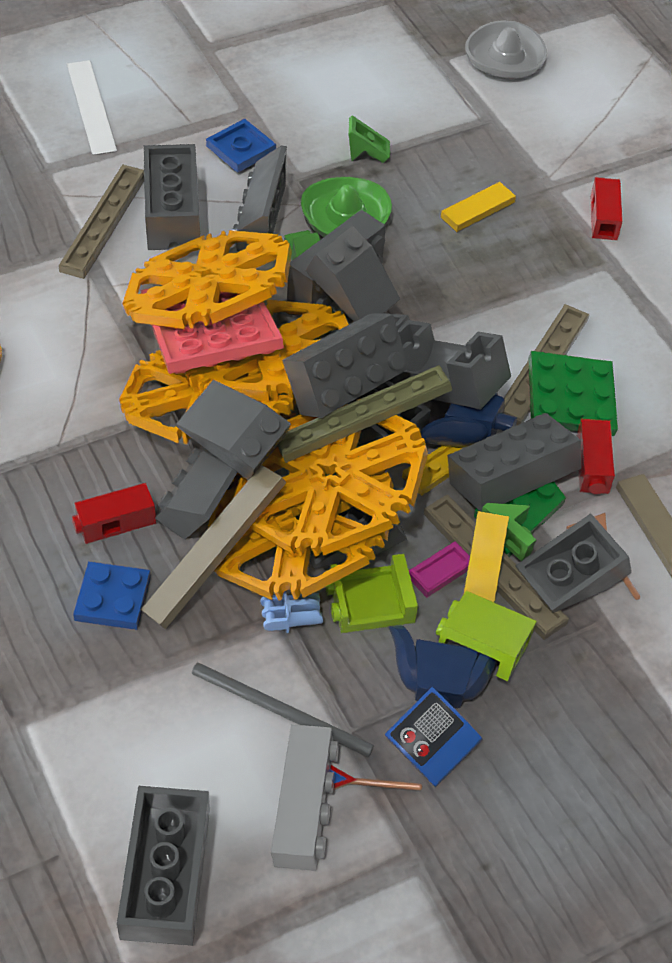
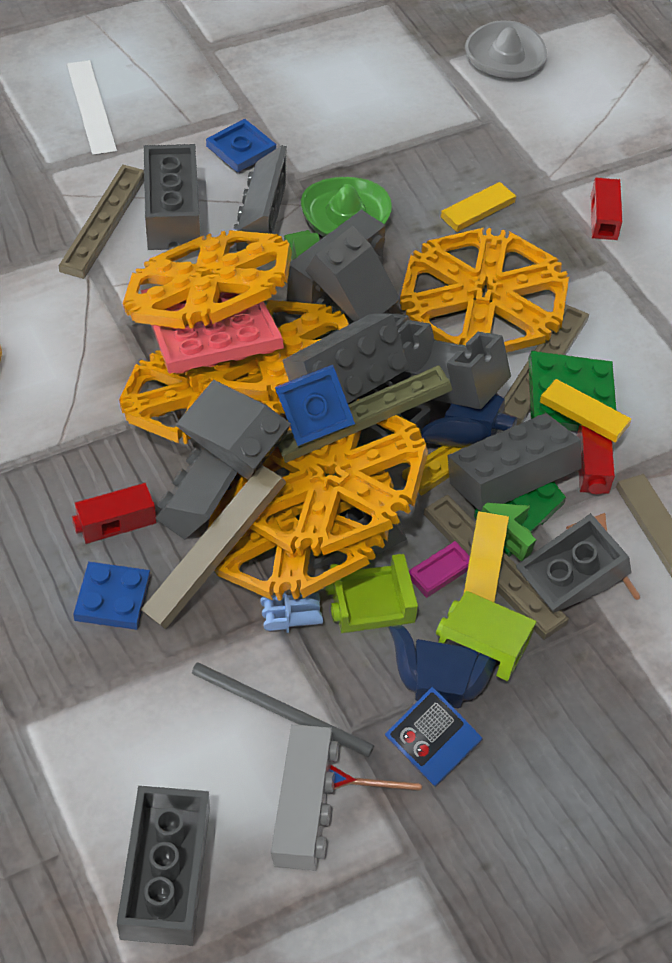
bright green slope [348,115,390,163] -> none
none -> blue plate [275,365,355,446]
none -> light orange plate [400,228,569,353]
none -> yellow tile [540,379,632,443]

